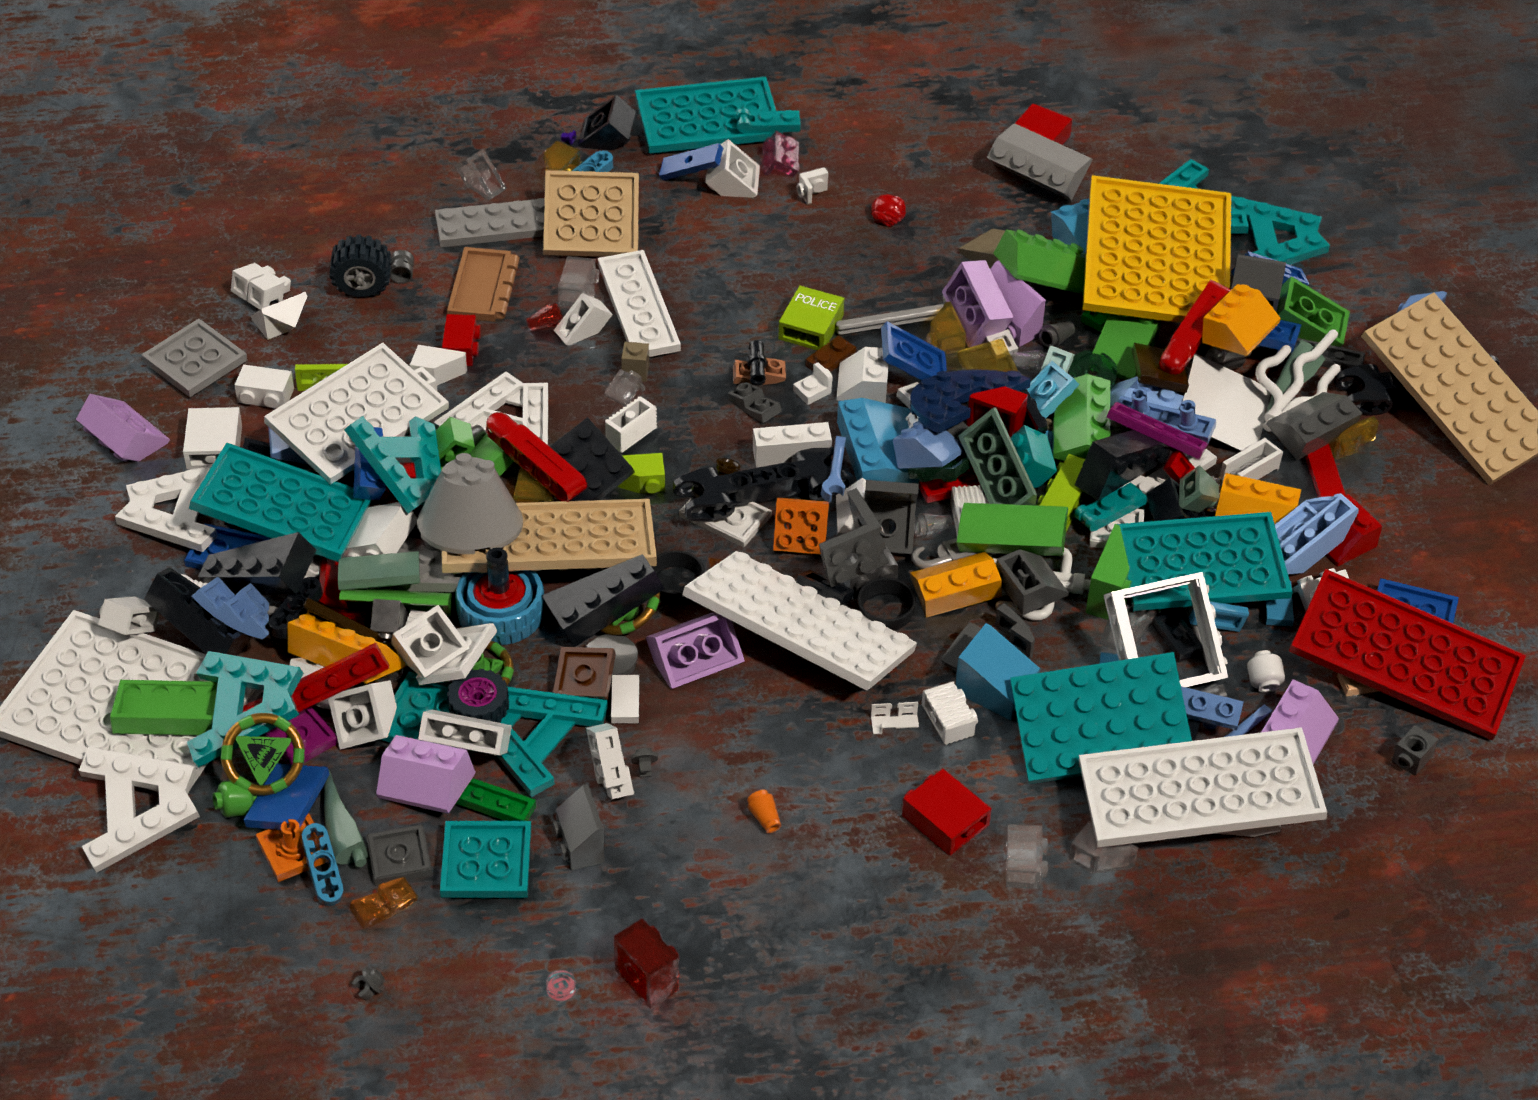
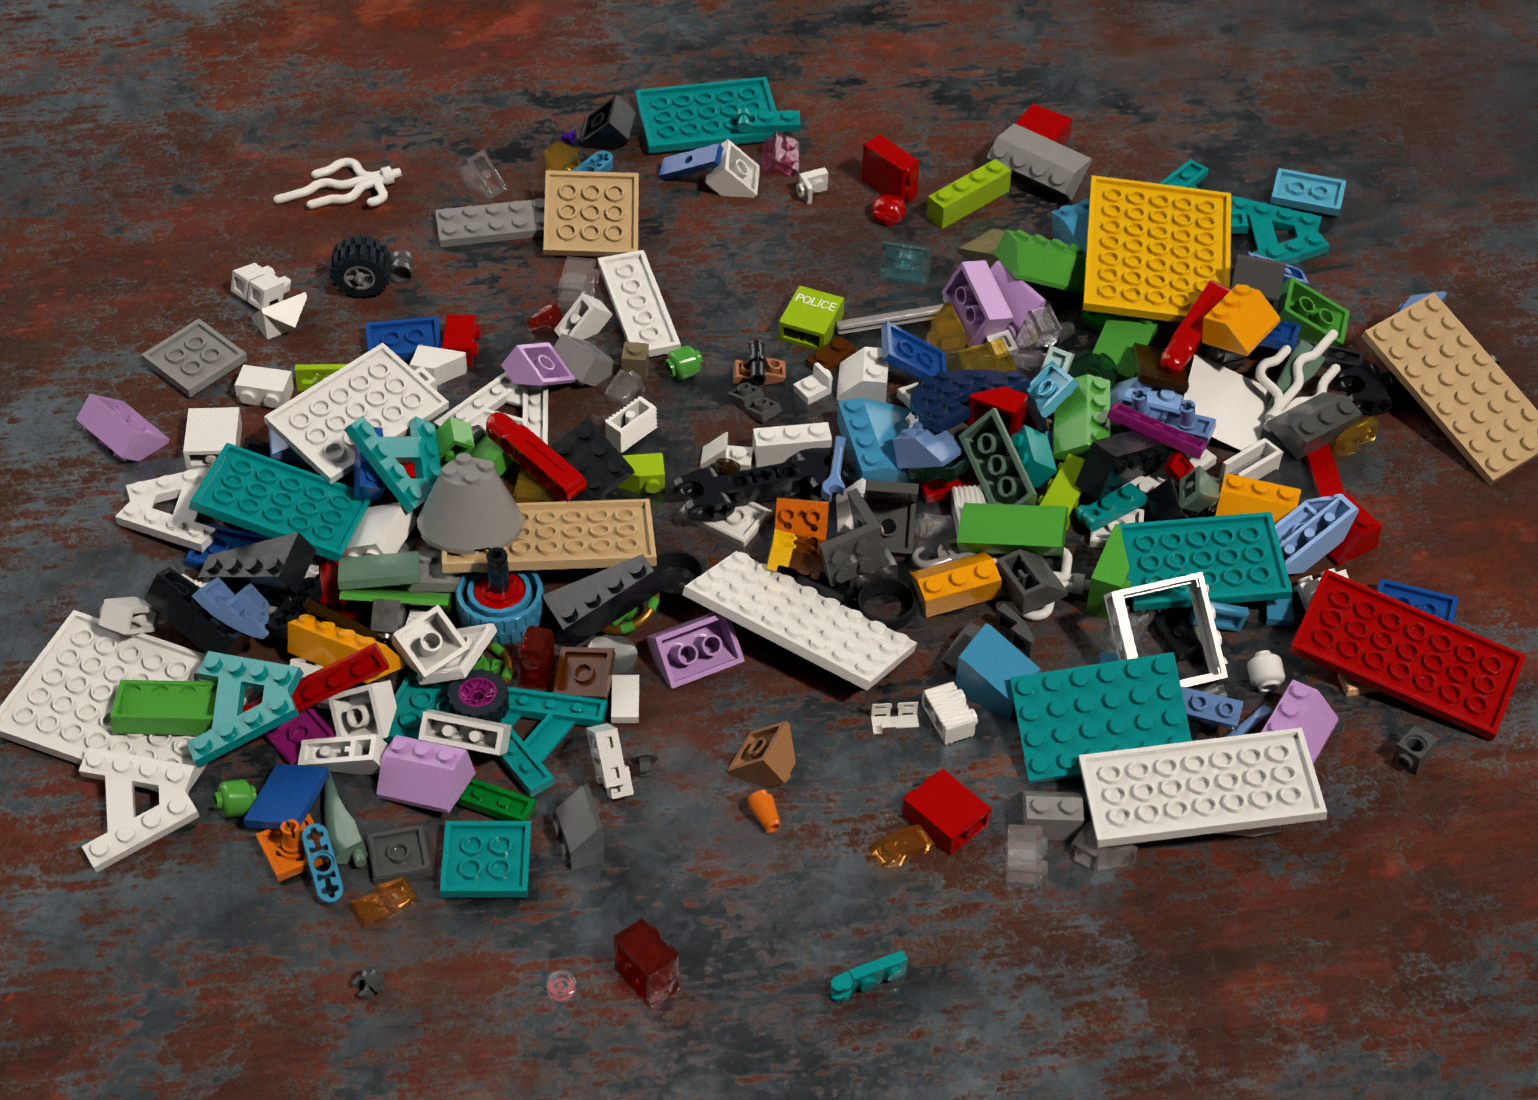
piece [221,713,305,796] -> none
medium nougat hinge [447,247,520,322] -> none
none -> white plant [273,158,402,209]
none -> white slope [298,734,389,775]
none -> blue plate [365,316,442,360]
none -> lavender slope [501,342,576,386]
none -> clear red brick [518,625,555,689]
none -> light grey slope [554,333,622,386]
none -> bright green head [665,345,703,381]
none -> white slope [700,432,753,471]
none -> medium nougat slope [727,720,796,788]
none -> hips [766,529,826,580]
none -> teal hinge [828,950,908,1003]
none -> red brick [862,134,919,203]
none -> clear orange slope [868,824,935,869]
none -> clear light blue slope [880,240,932,286]
none -> lime brick [926,159,1012,229]
none -> clear slope [1015,305,1062,351]
none -> light grey slope [1022,791,1084,841]
none -> medium azure plate [1270,168,1346,216]

